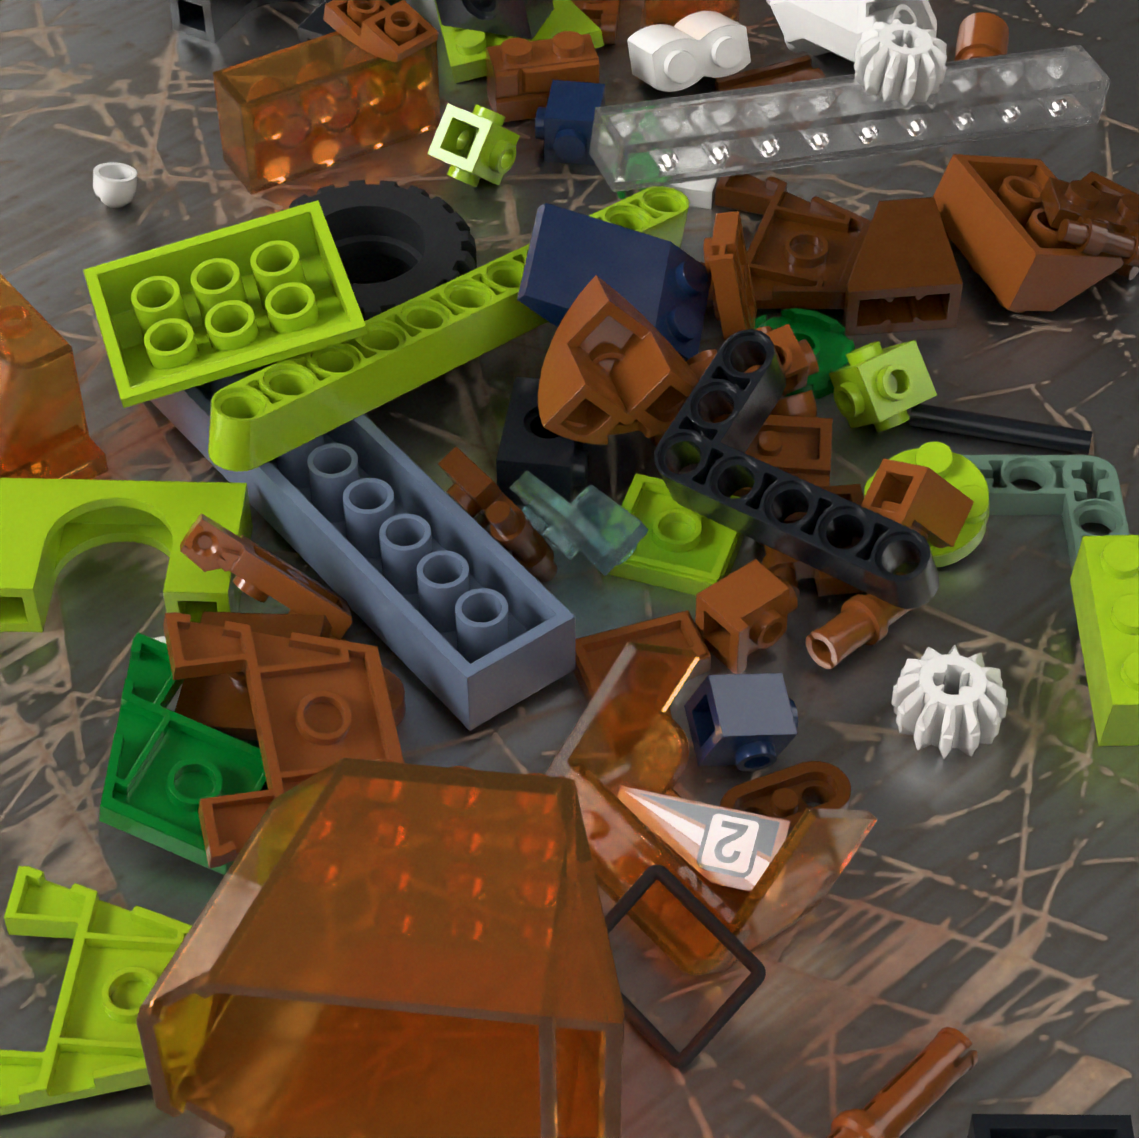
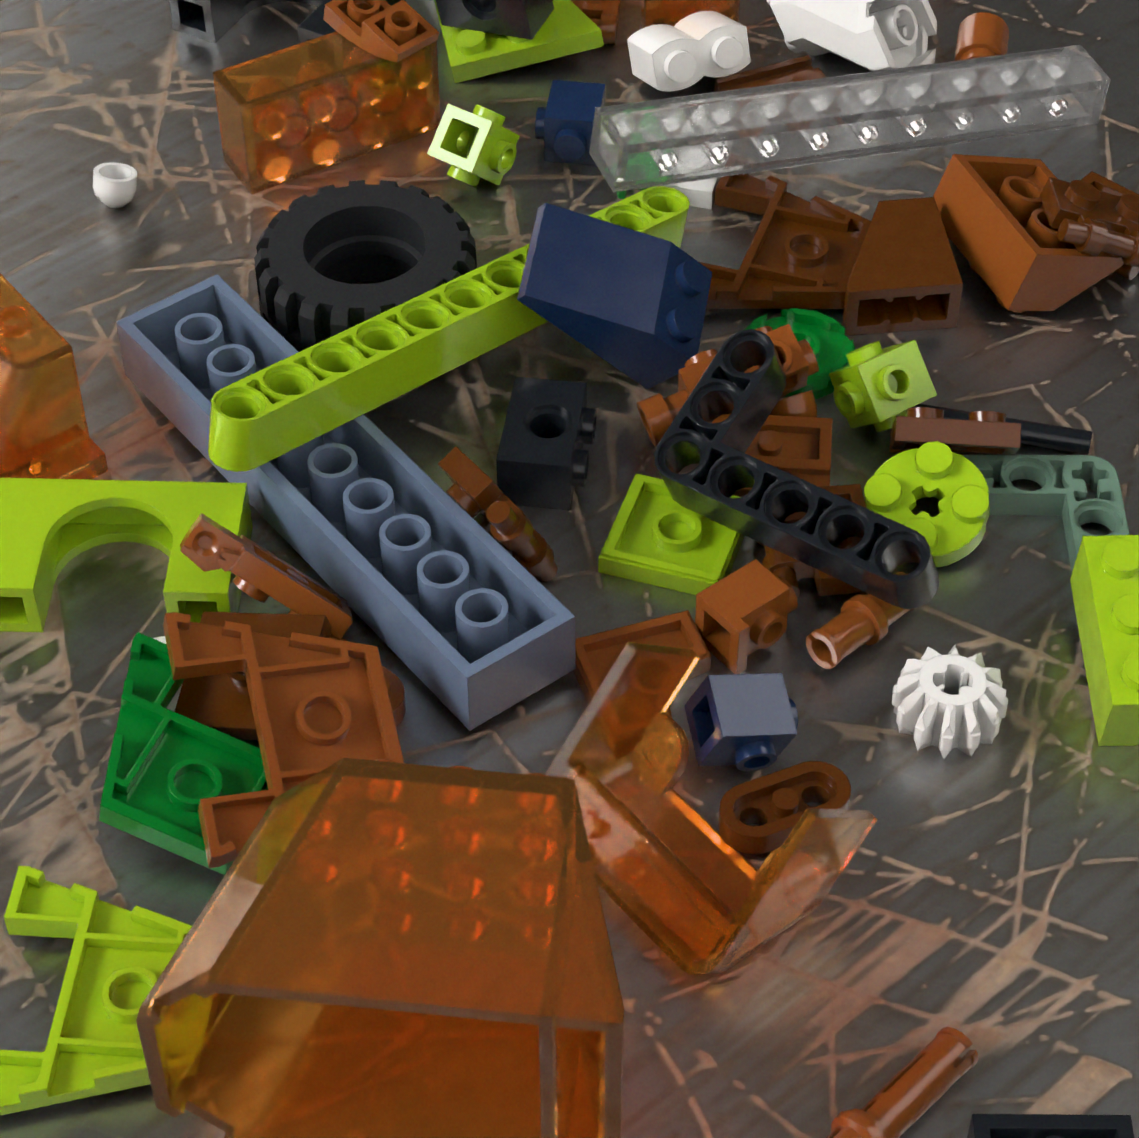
lime slope [83,200,368,408] -> none
dark orange brick [486,31,600,122] -> none
clear light blue bracket [510,471,648,576] -> none
dark orange brick [538,275,699,445] -> none
black piece [574,864,766,1068] -> none
sticker [617,786,791,896] -> none
dark orange plate [703,211,757,342] -> none
white gear [854,19,947,105] -> none
dark orange brick [861,458,974,548] -> none
none -> reddish brown plate [889,407,1021,455]

